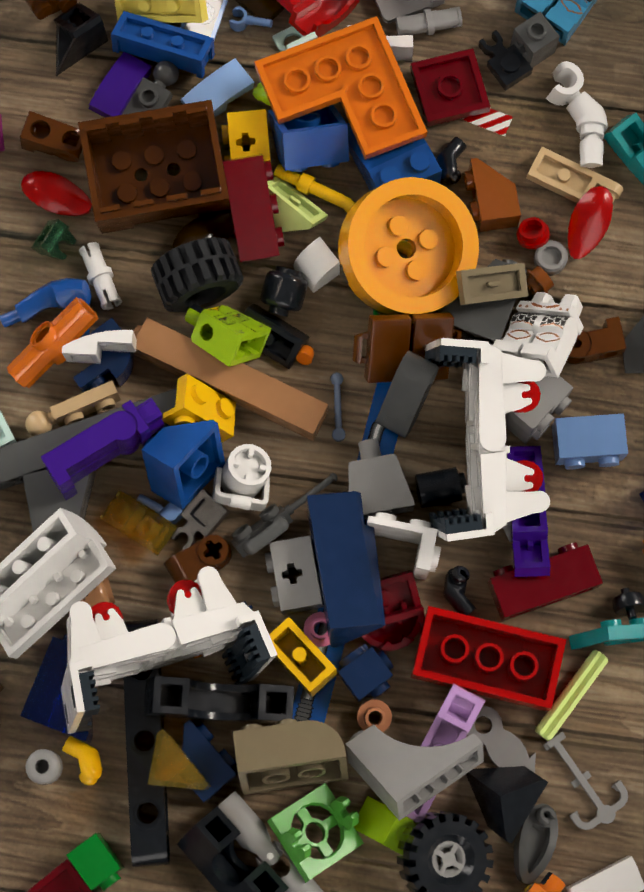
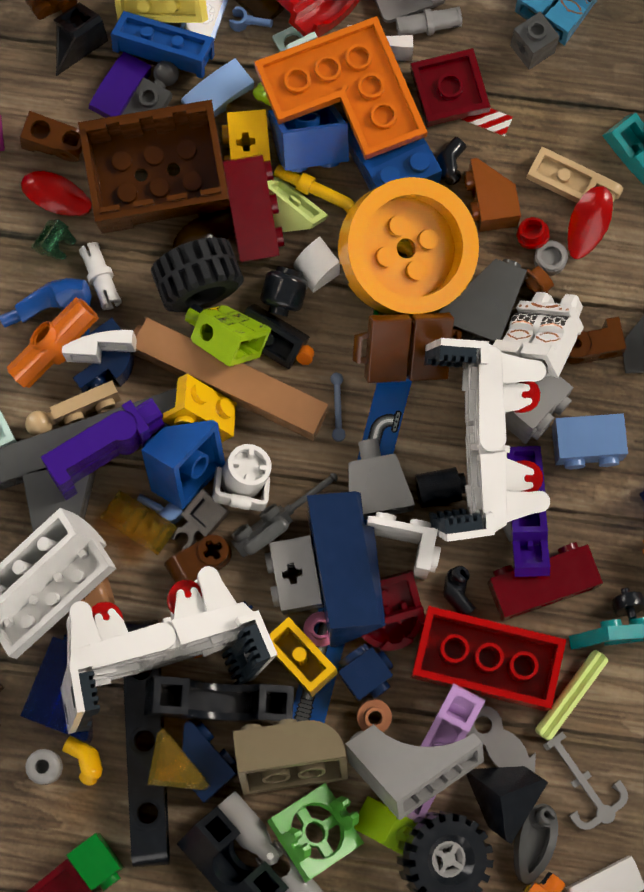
dark grey beam [375,350,440,438] -> none
dark tan plate [456,263,528,305] -> none
black plate [478,30,533,91] -> none
white piece [546,61,608,168] -> none

